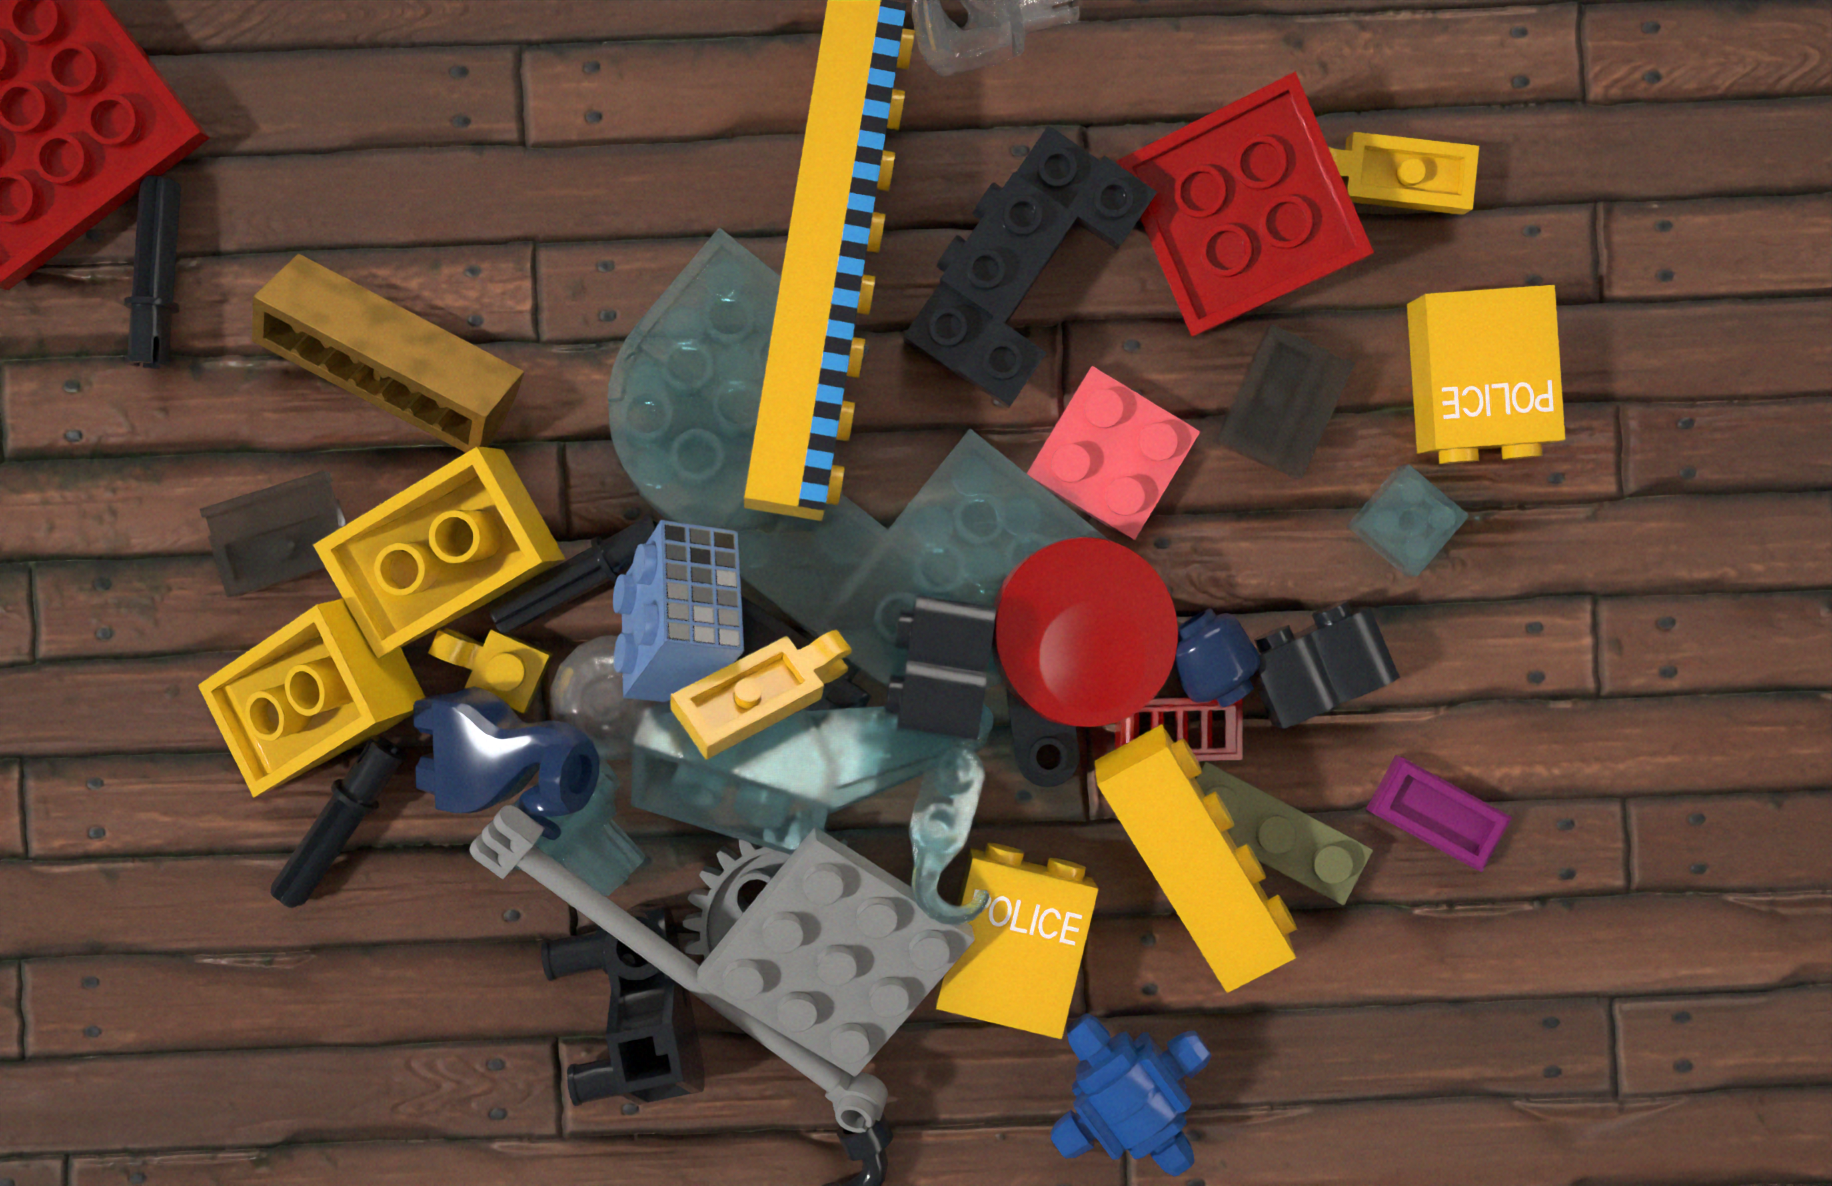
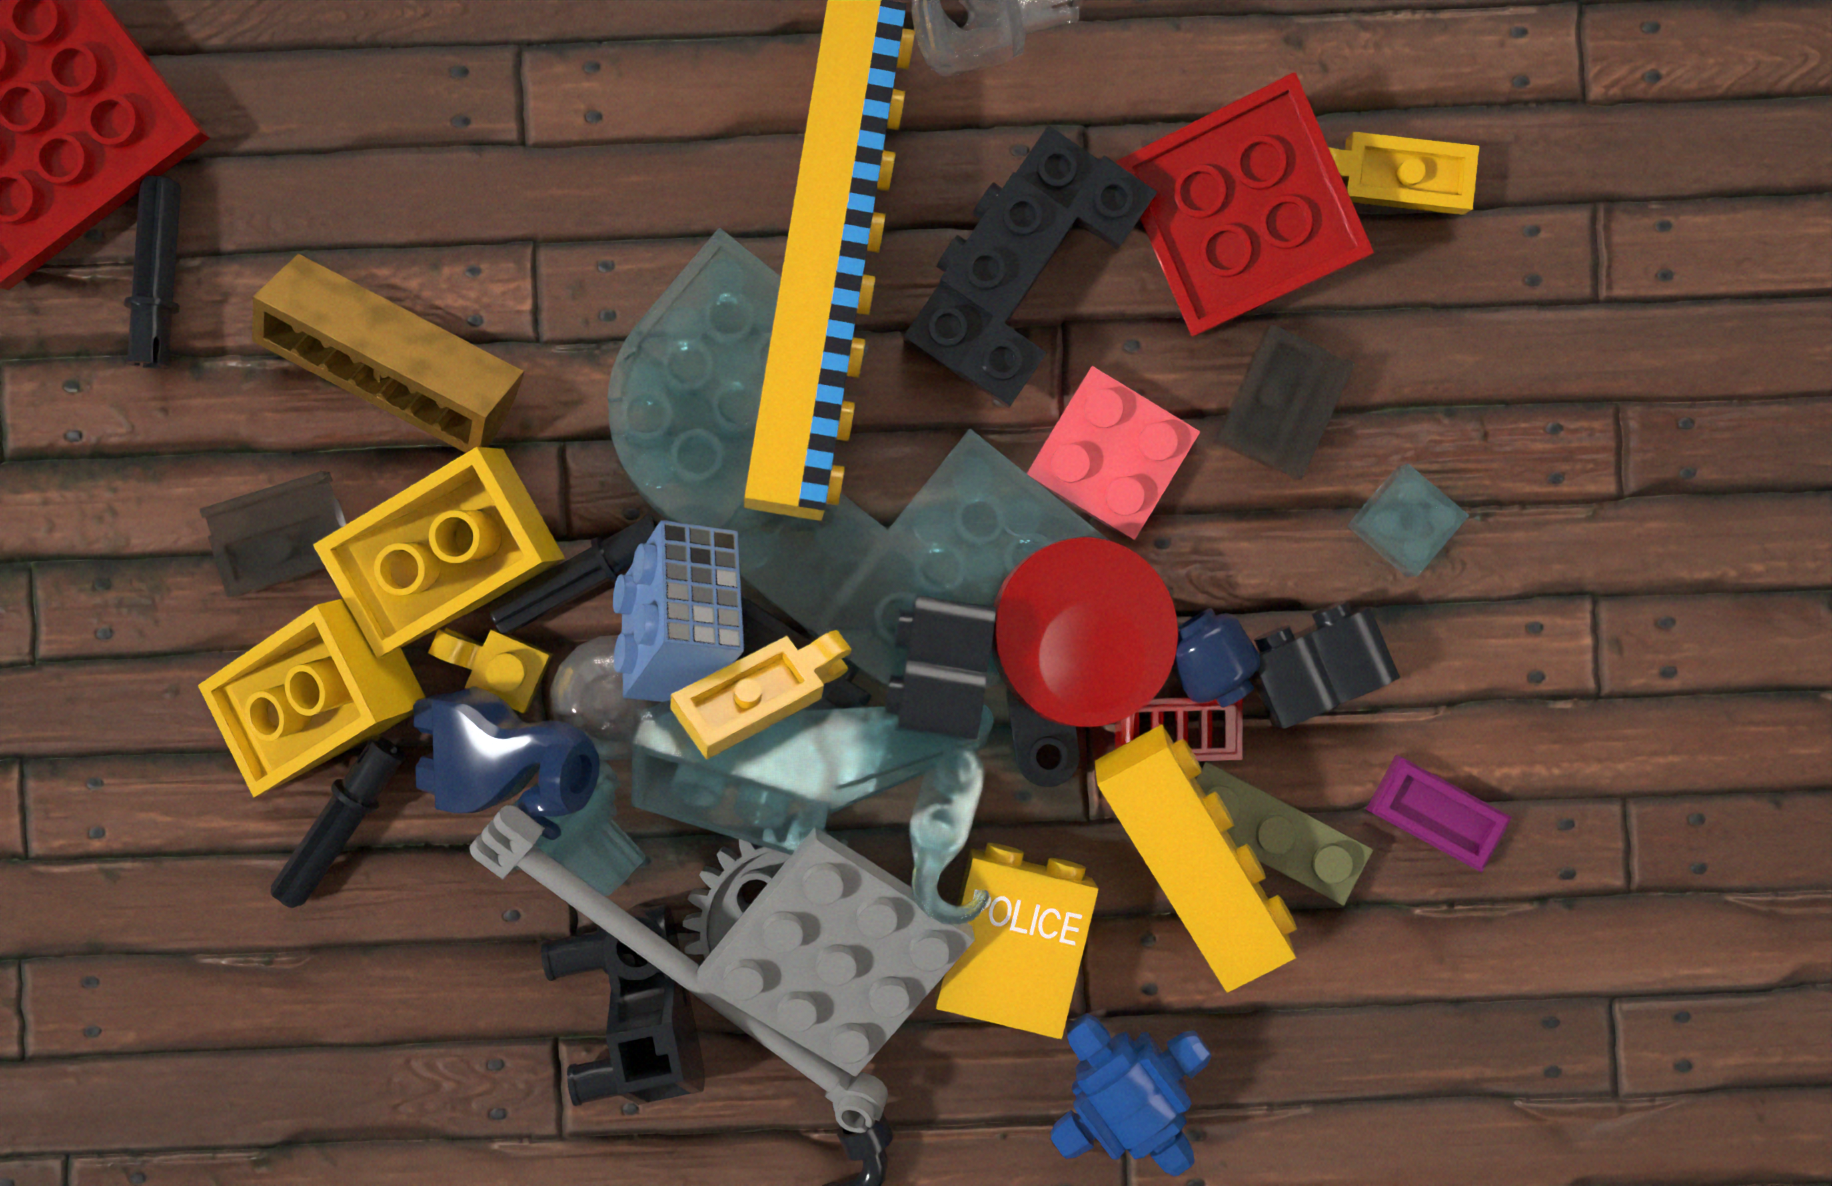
yellow brick [1407,285,1565,464] -> none

